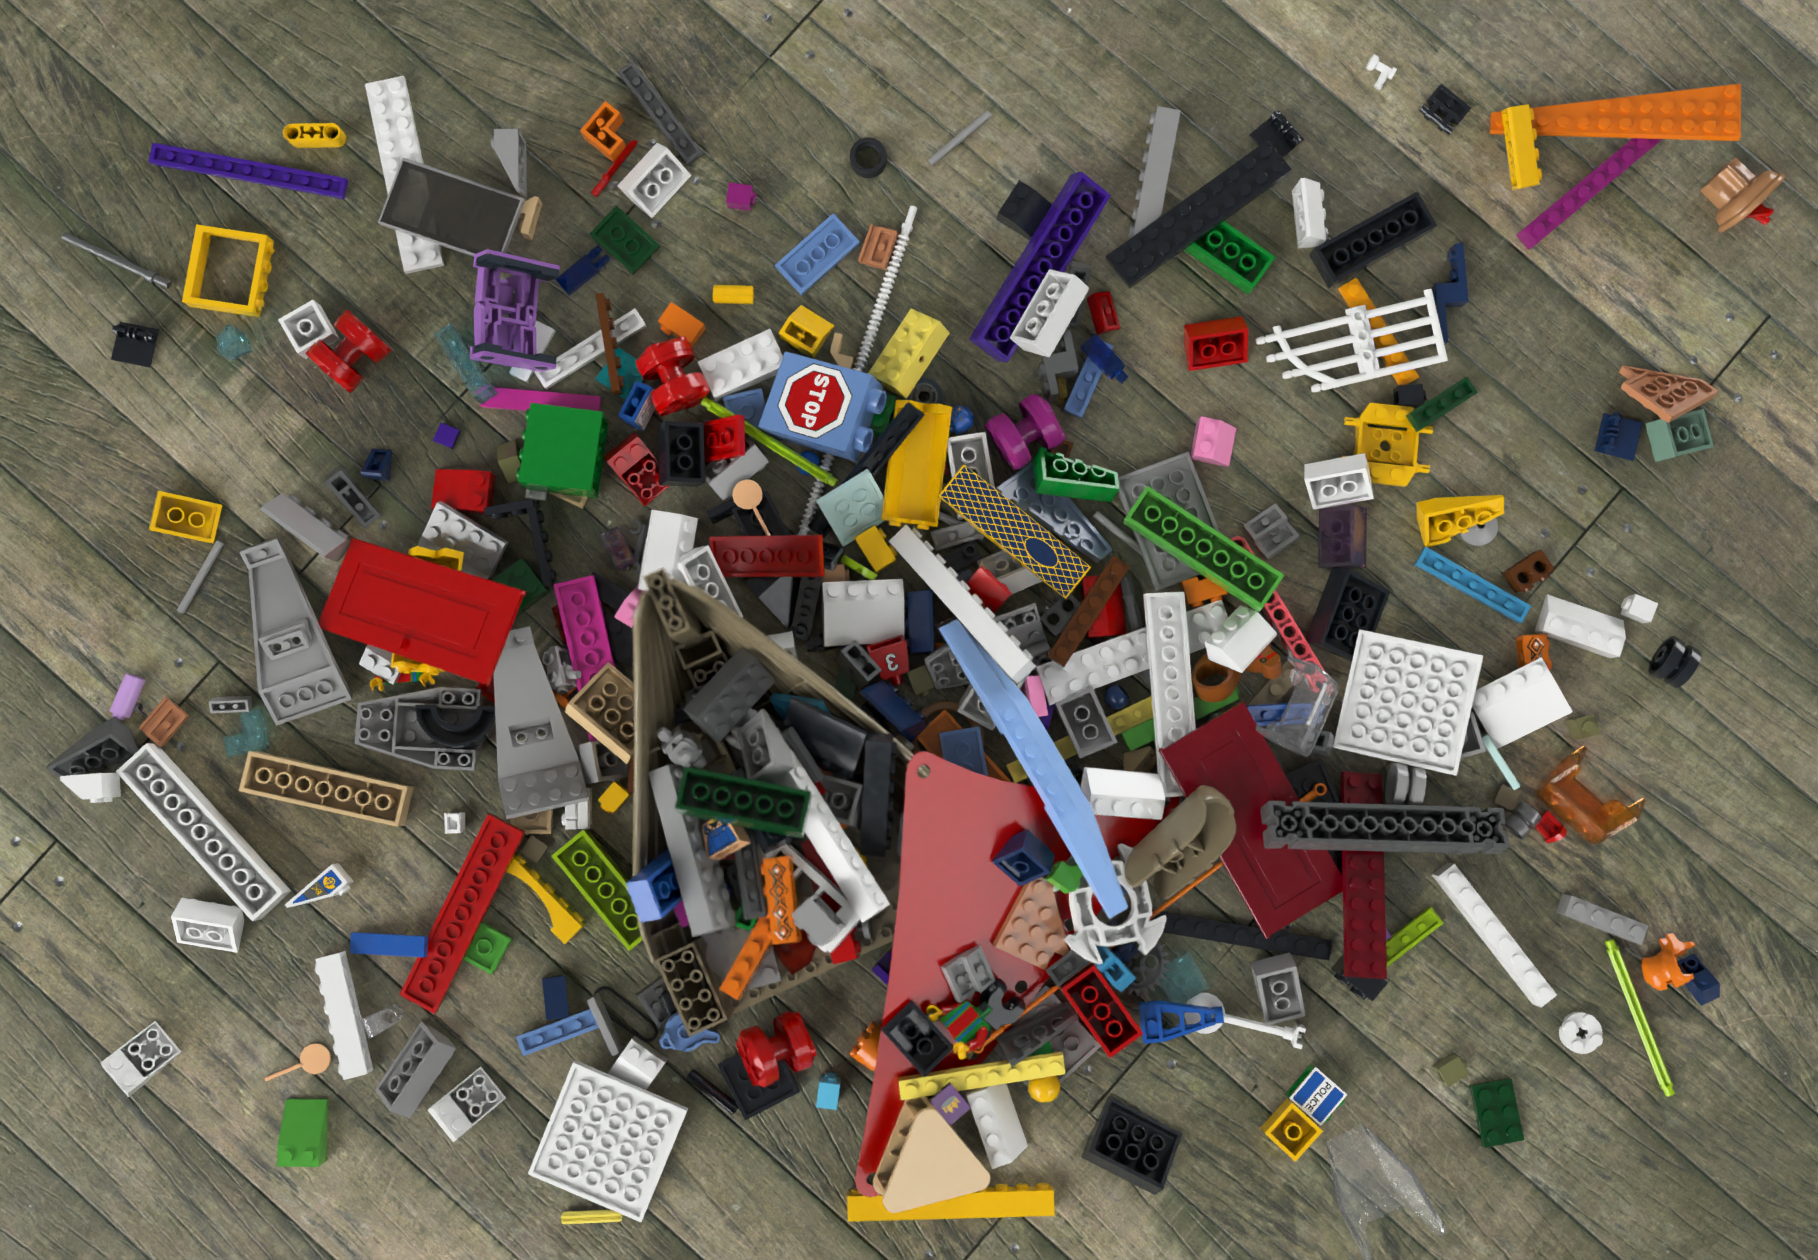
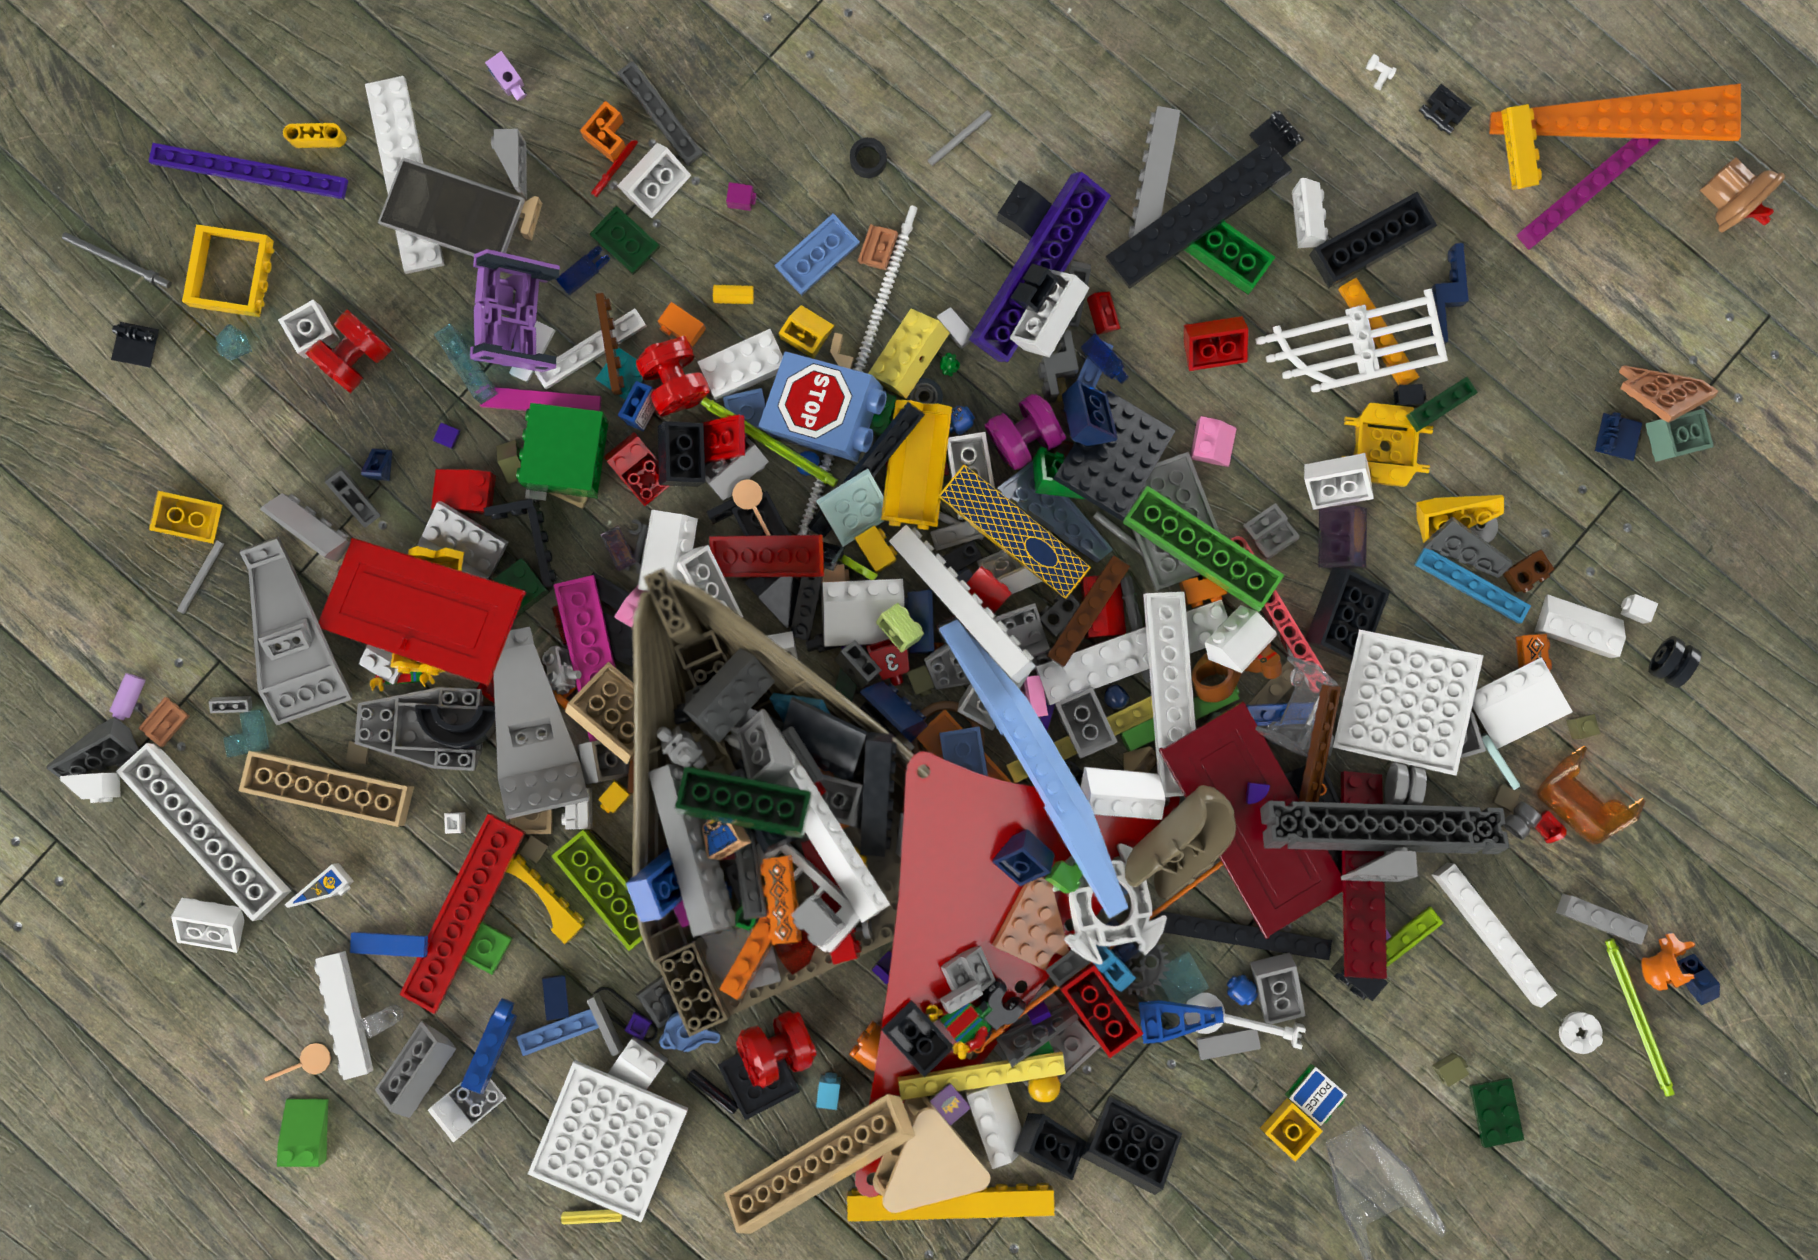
white slope [101,1021,182,1097] -> none
none -> dark tan tile [346,741,370,764]
none -> blue hinge [461,998,517,1095]
none -> lavender torso [485,51,527,101]
none -> dark purple tile [625,1012,653,1040]
none -> tan brick [724,1094,916,1234]
none -> yellowish green brick [876,603,924,652]
none -> slope [936,307,973,350]
none -> green plant [940,353,960,377]
none -> light grey piece [940,979,983,1014]
none -> black piece [1011,263,1059,313]
none -> black slope [1014,1113,1087,1180]
none -> dark purple tile [1027,1001,1051,1026]
none -> black plate [1053,390,1176,521]
none -> dark blue slope [1062,380,1118,446]
none -> light grey tile [1196,1029,1261,1060]
none -> blue head [1227,975,1258,1005]
none -> dark purple tile [1246,782,1270,804]
none -> reddish brown plate [1299,684,1341,802]
none -> light grey slope [1341,848,1418,882]
none -> dark grey wing [1423,517,1513,578]

